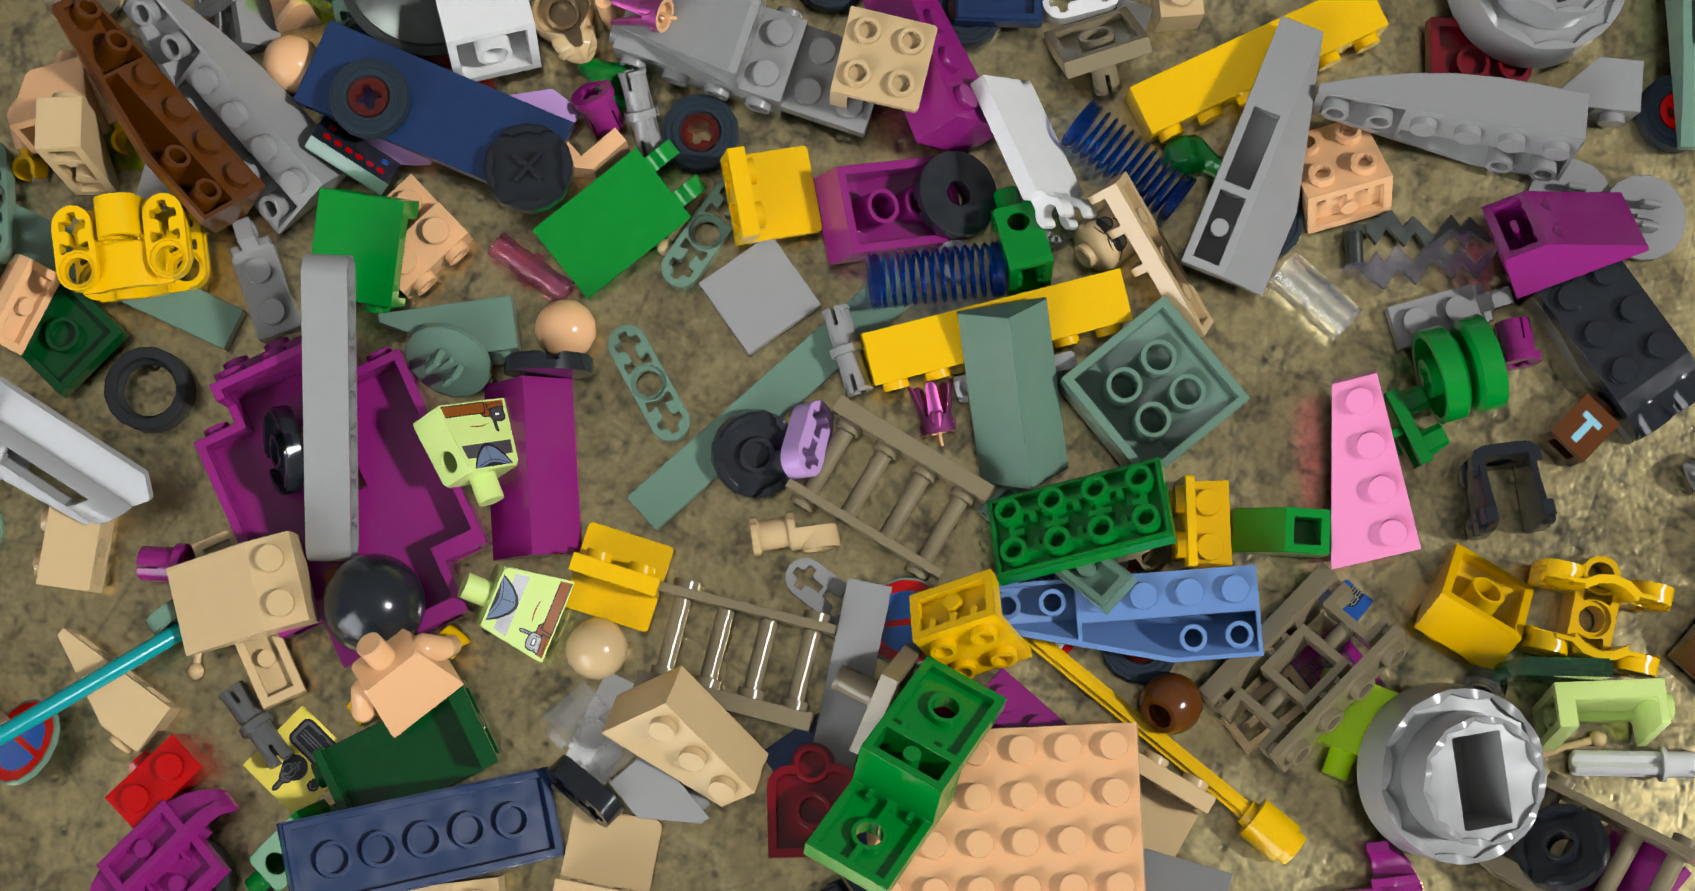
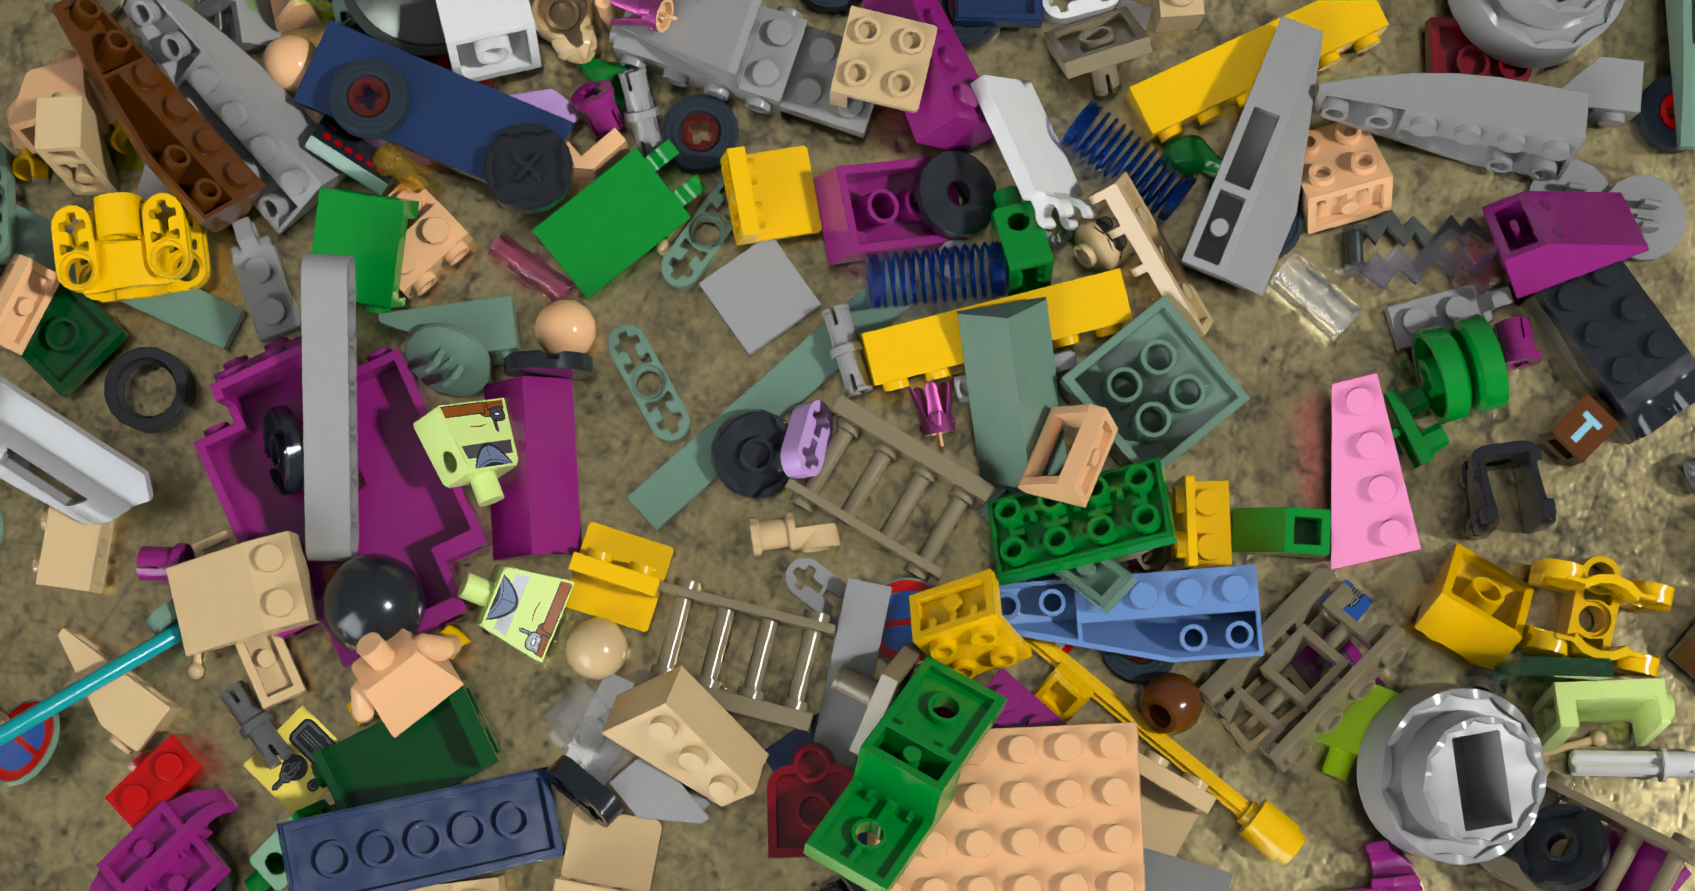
none -> clear yellow pin [373,142,432,193]
none -> light nougat tile [1018,404,1118,508]
none -> yellow tile [1032,662,1095,723]

